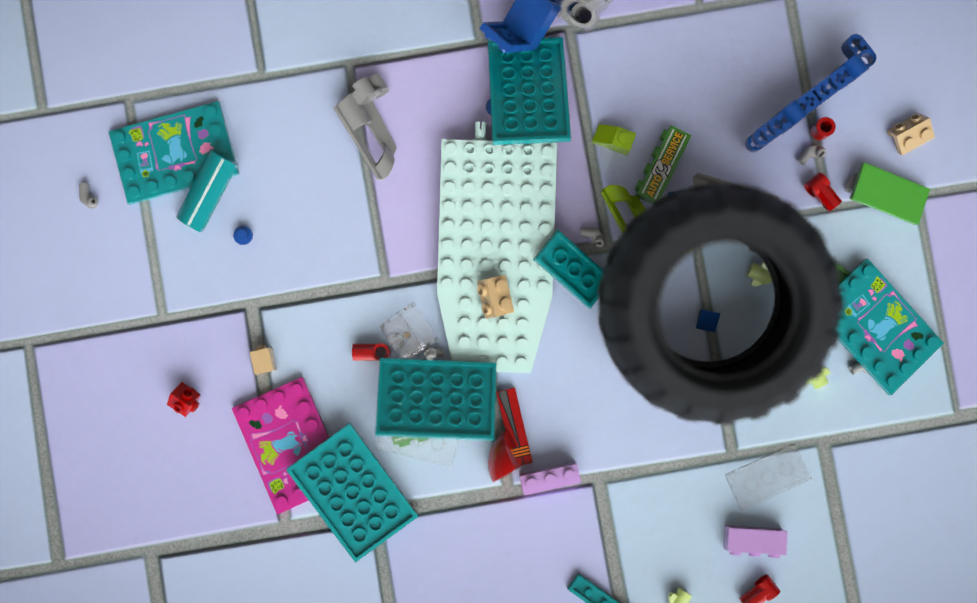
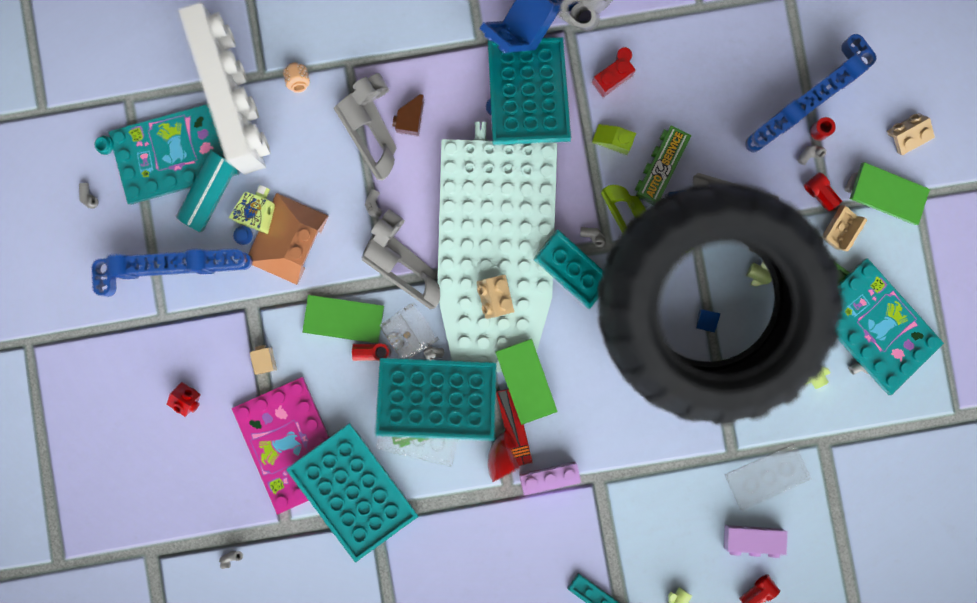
none -> blue beam [92,249,253,297]
none -> teal plate [94,136,114,155]
none -> white plate [179,3,271,175]
none -> light grey arm [219,551,243,569]
none -> yellowish green torso [229,185,275,234]
none -> nougat slope [246,193,329,285]
none -> light nougat head [283,62,310,92]
none -> bright green tile [302,295,384,344]
none -> light grey panel [362,209,440,309]
none -> light grey arm [365,189,382,218]
none -> reddish brown slope [392,94,425,136]
none -> bright green tile [495,339,558,425]
none -> red hinge [592,47,636,97]
none -> tan bracket [823,205,867,251]

